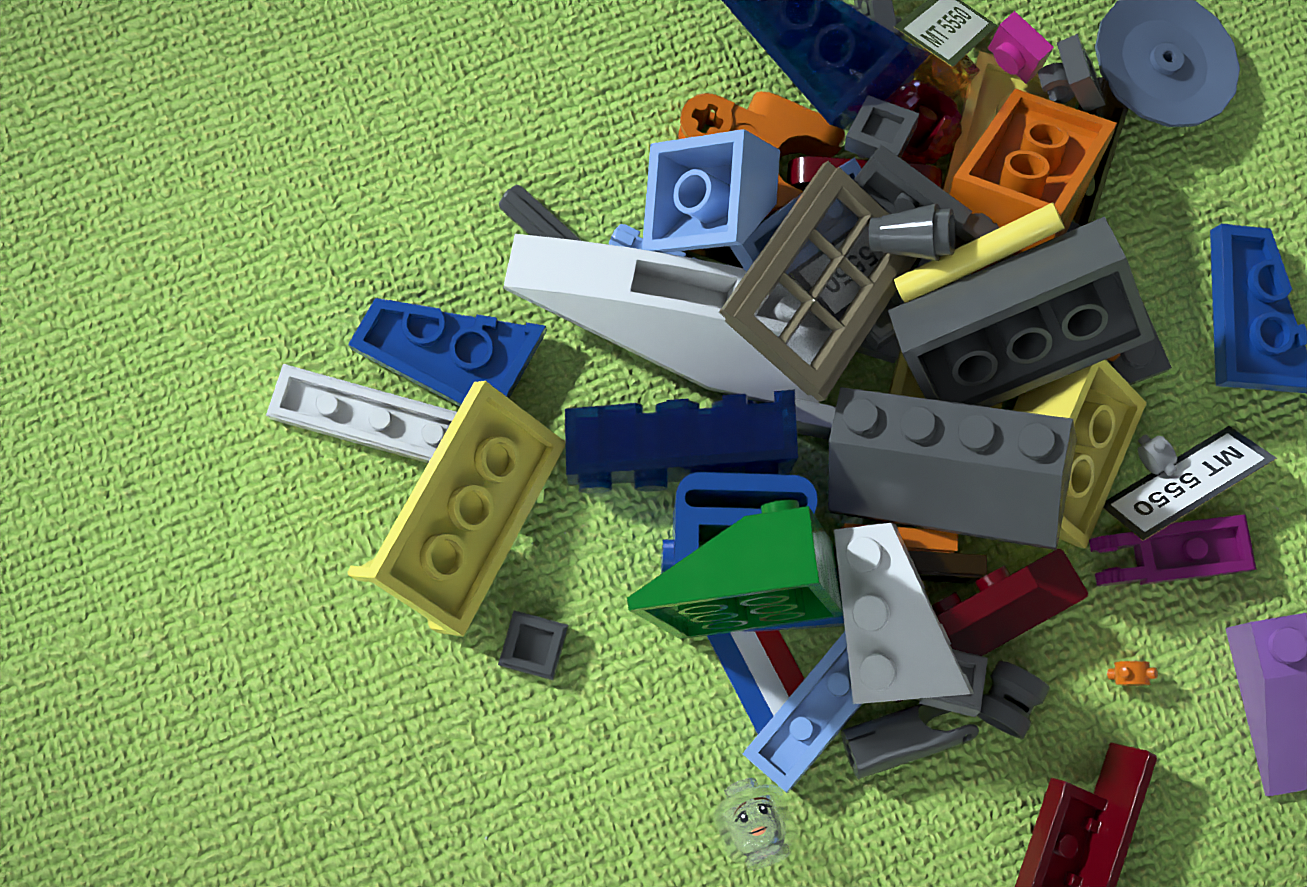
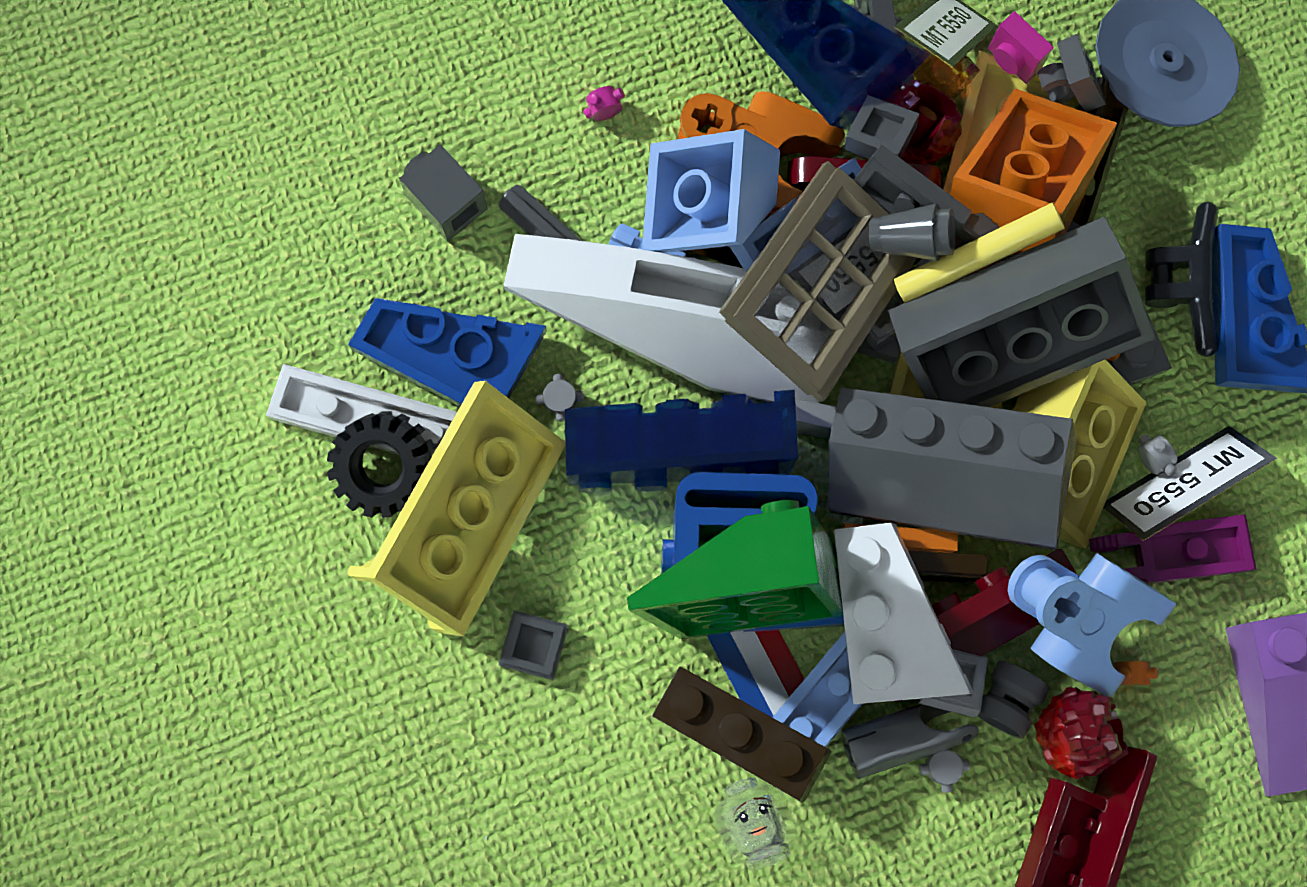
none -> black tyre [327,411,435,518]
none -> dark grey brick [399,144,488,242]
none -> light grey piece [536,374,584,422]
none -> dark pink piece [583,86,625,121]
none -> dark brown plate [652,666,832,803]
none -> light grey piece [919,749,970,793]
none -> light blue piece [1007,553,1176,697]
none -> dark red piece [1034,687,1129,780]
none -> black piece [1145,201,1219,357]

